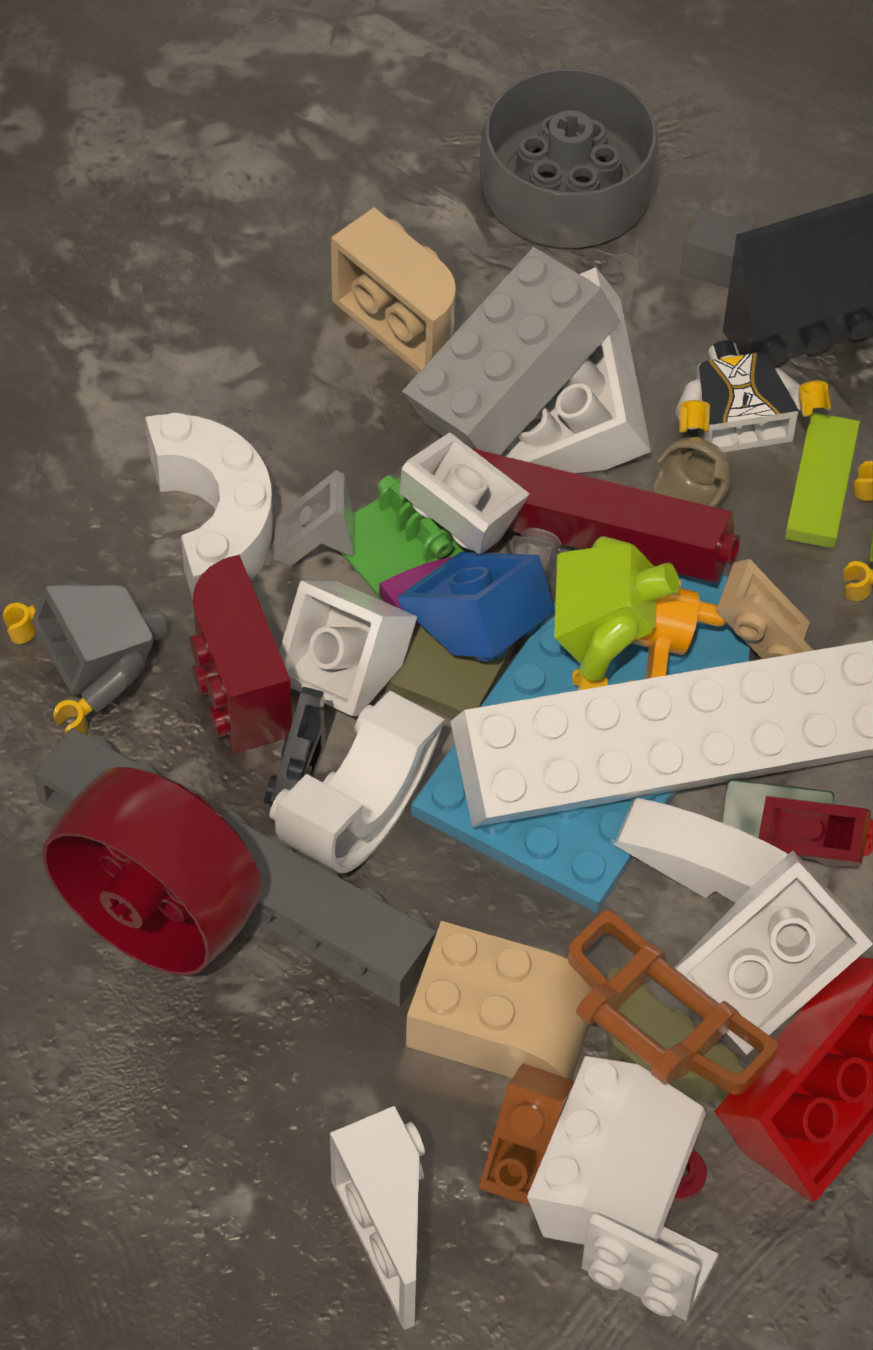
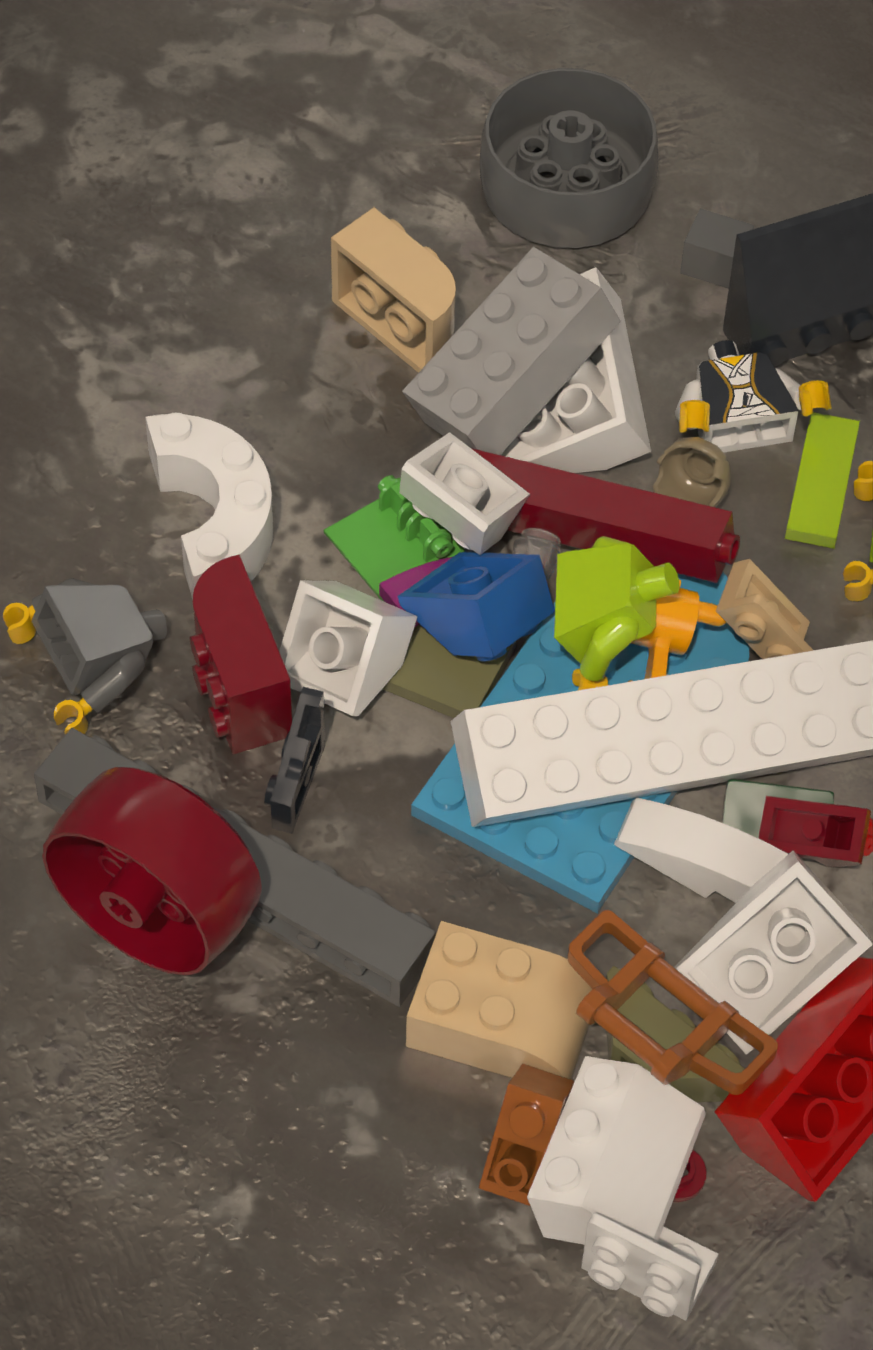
white brick [269,691,445,873] -> none
light grey slope [274,470,355,567] -> none
white slope [330,1106,425,1330] -> none

